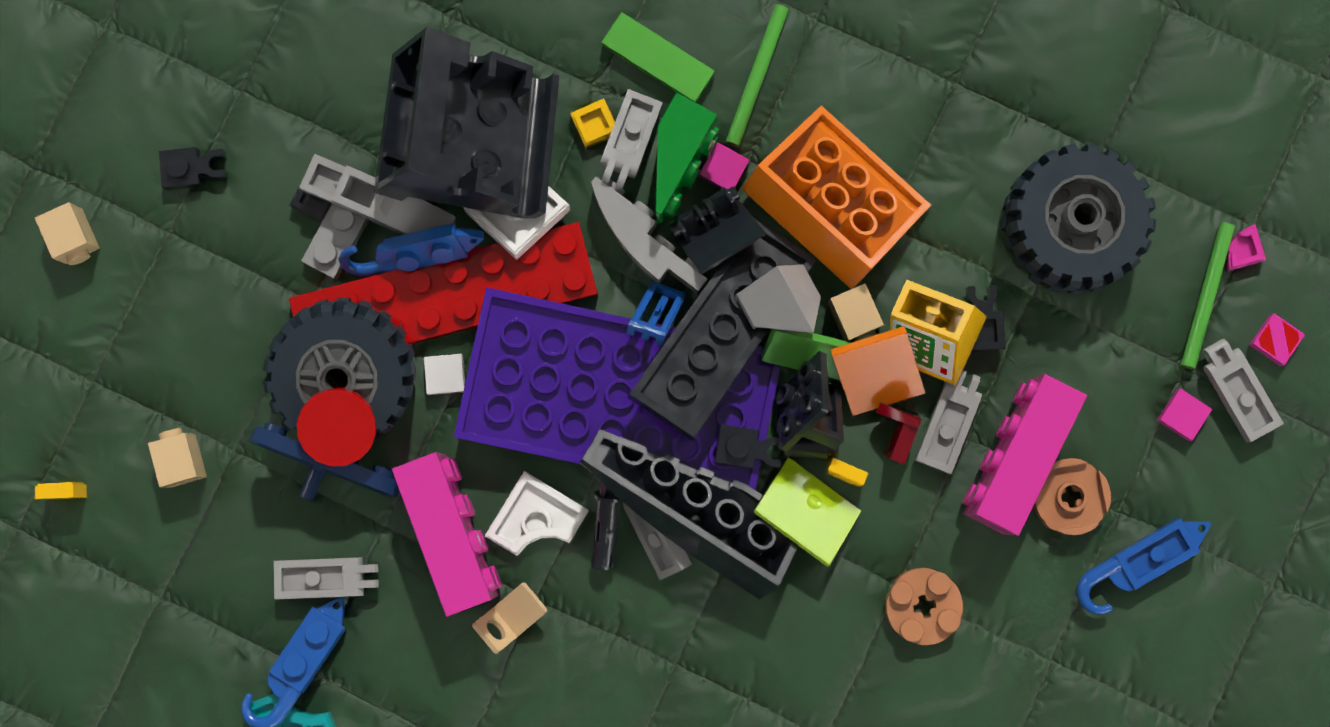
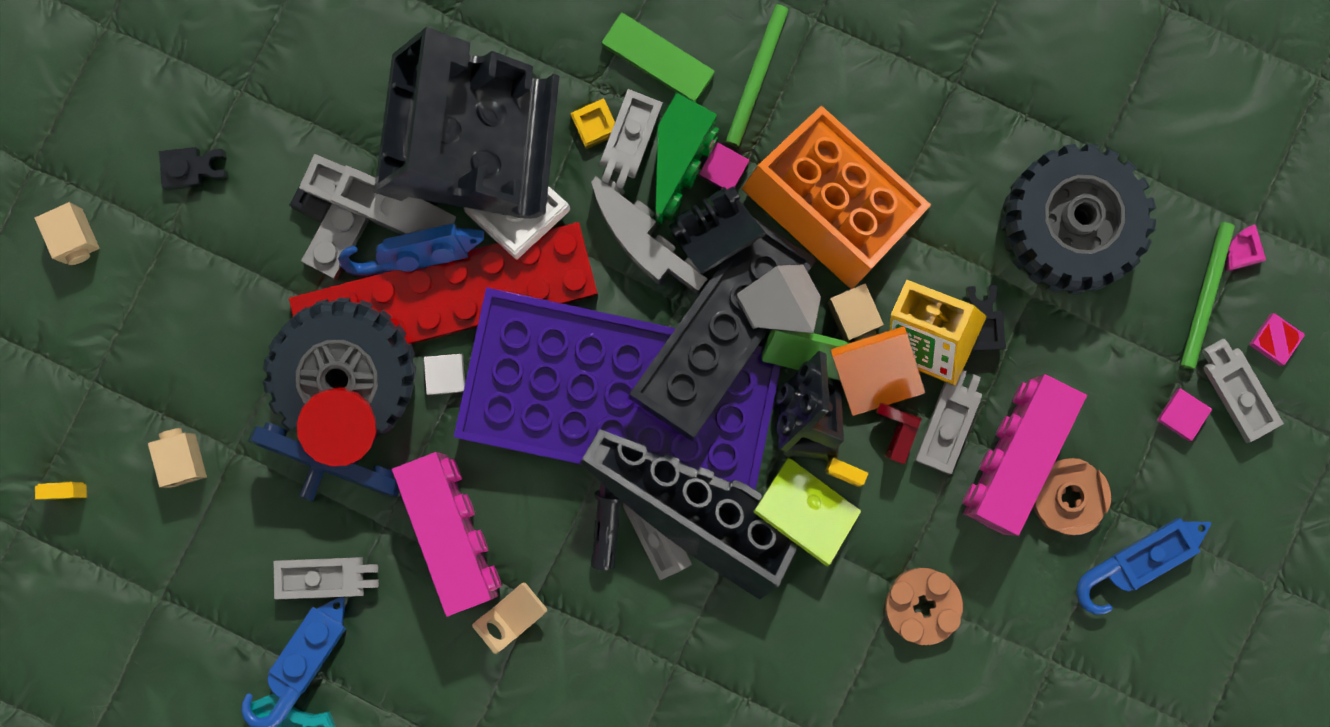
white tile [485,471,589,556] -> none
blue tile [627,281,687,346] -> none
black plate [714,424,781,468] -> none

